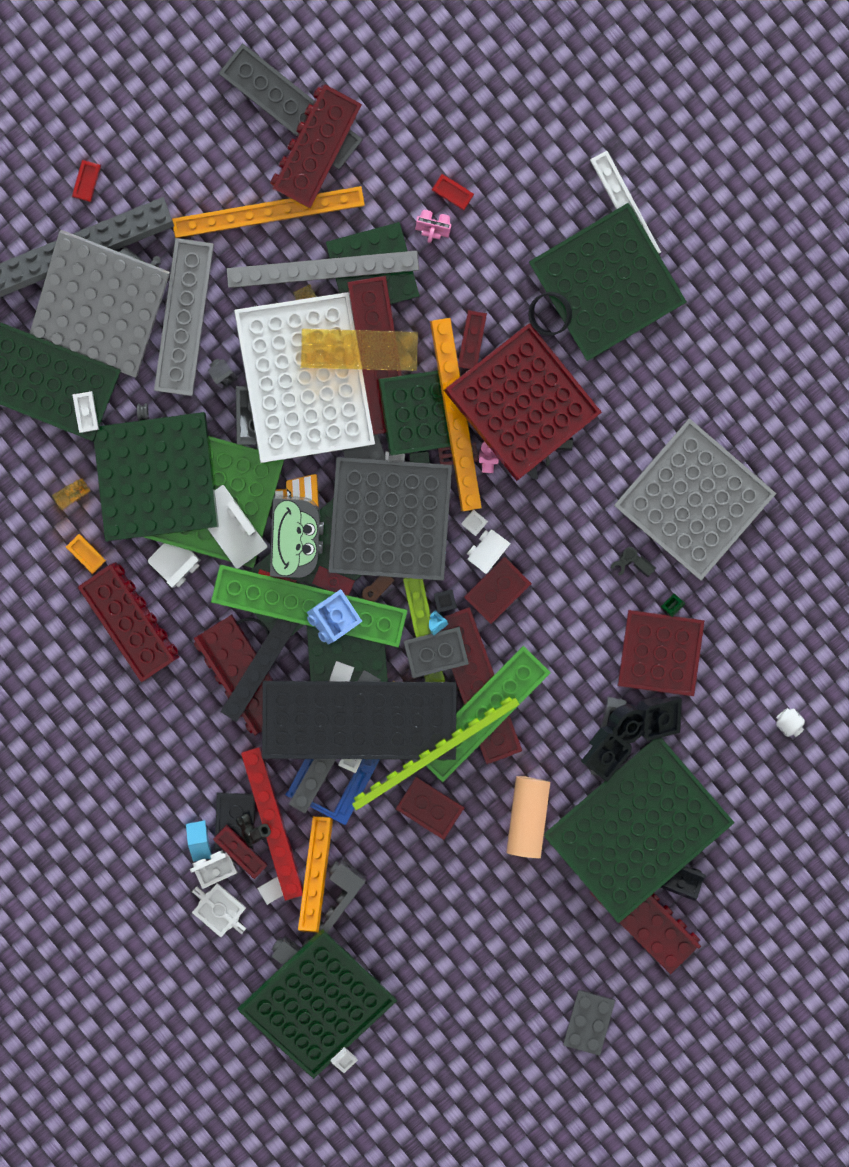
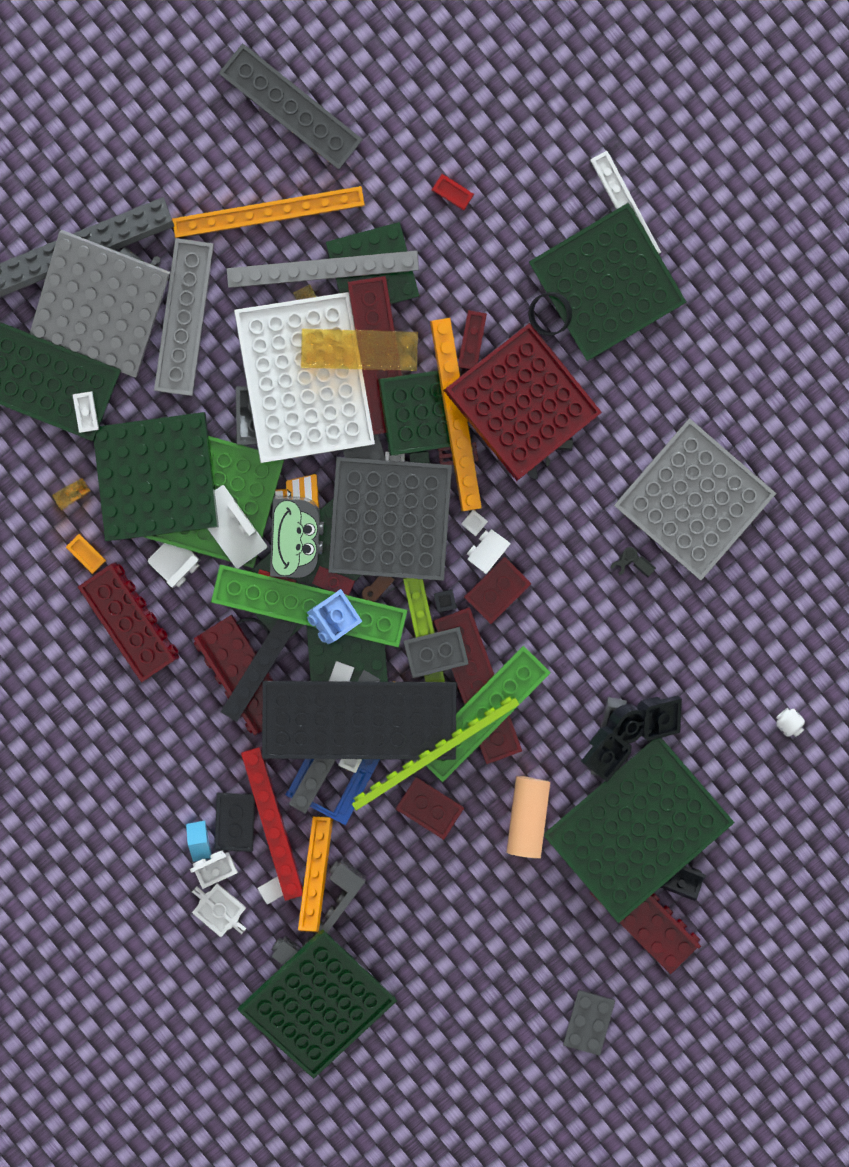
red tile [72,160,101,203] -> none
dark grey bush [137,403,149,421] -> none
dark grey slope [208,359,238,389] -> none
dark red plate [213,825,268,879] -> none
pearl dark grey bar [236,814,271,846] -> none
dark red bracket [270,84,362,208] -> none
white tile [331,1047,358,1073] -> none
bright pink hips [415,210,451,243] -> none
medium azure tile [429,610,448,636] -> none
bright pink hips [479,441,499,473] -> none
dark red plate [617,610,705,696] -> none
dark green slope [661,594,685,617] -> none

